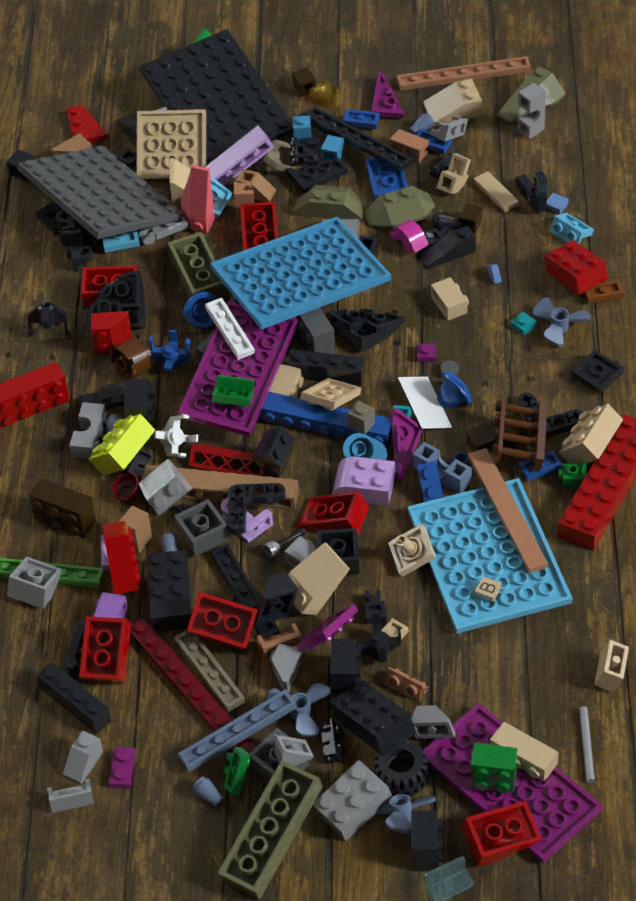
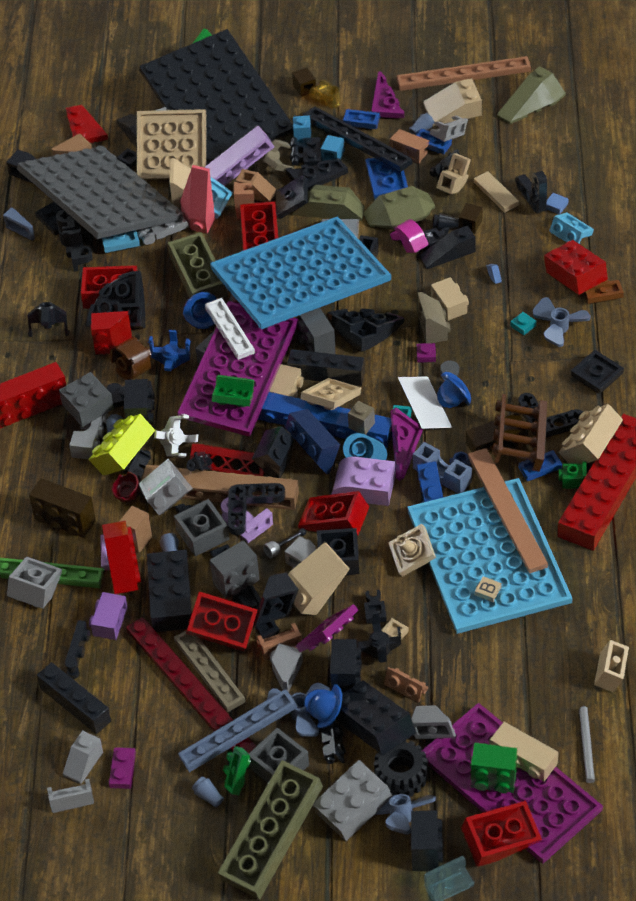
red brick [79,616,131,684] -> none
light grey slope [273,735,314,766] -> none
light grey arch [518,83,546,139] -> none
none -> sand blue slope [4,208,35,241]
none -> dark grey brick [59,372,114,427]
none -> black hinge [186,451,213,471]
none -> dark grey brick [210,540,260,599]
none -> black plate [276,175,308,219]
none -> dark blue slope [285,409,340,474]
none -> blue helmet [304,684,342,728]
none -> dark tan slope [418,292,451,343]

